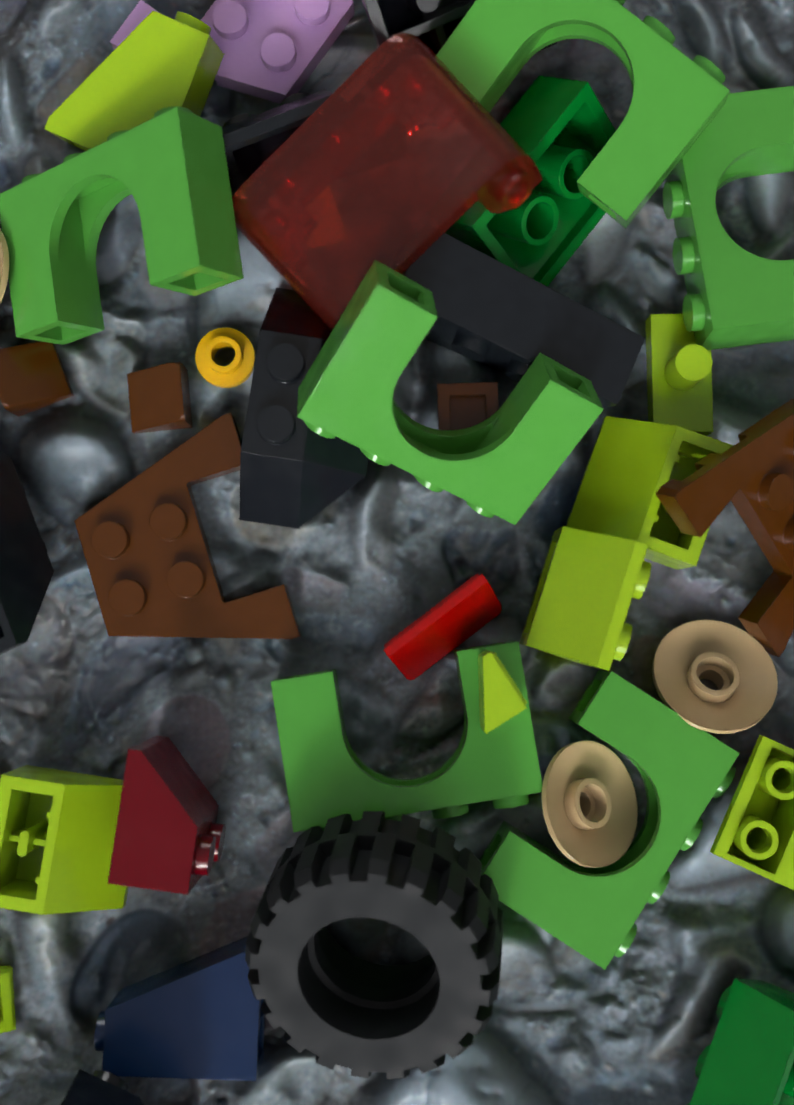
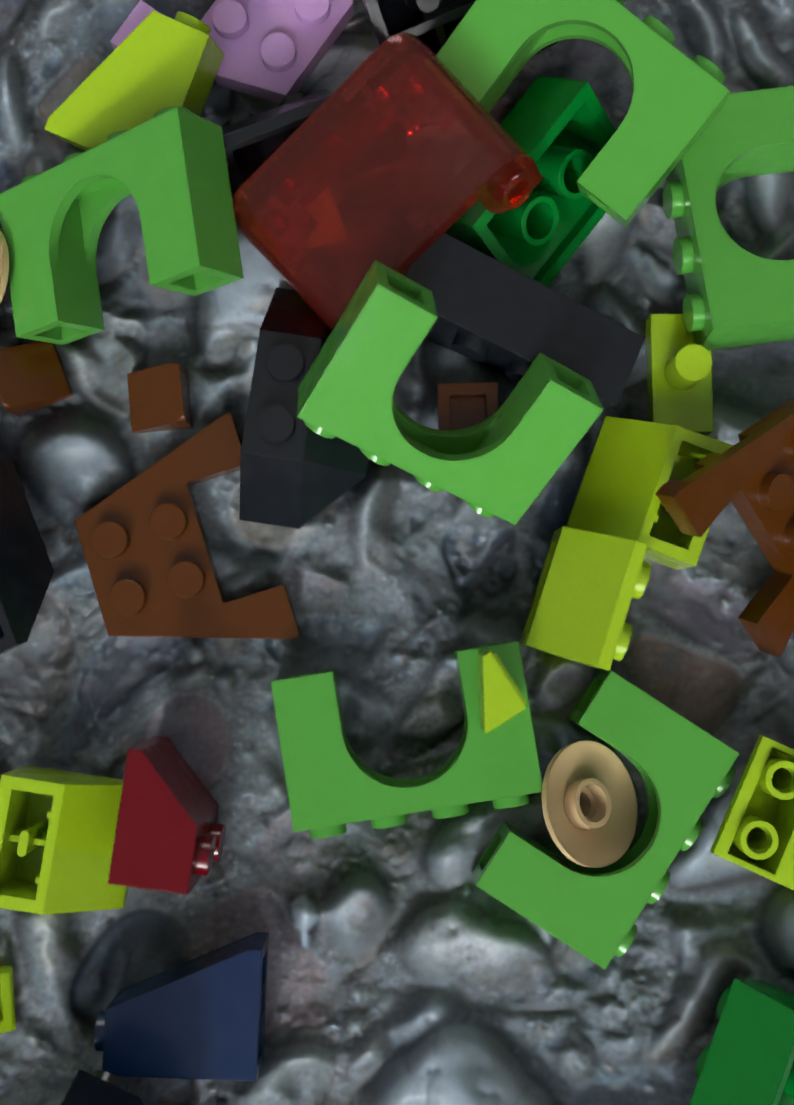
yellow plate [195,327,256,388] -> none
black tyre [245,811,504,1079] -> none
red slope [383,573,502,681] -> none
tan dish [652,620,778,734] -> none

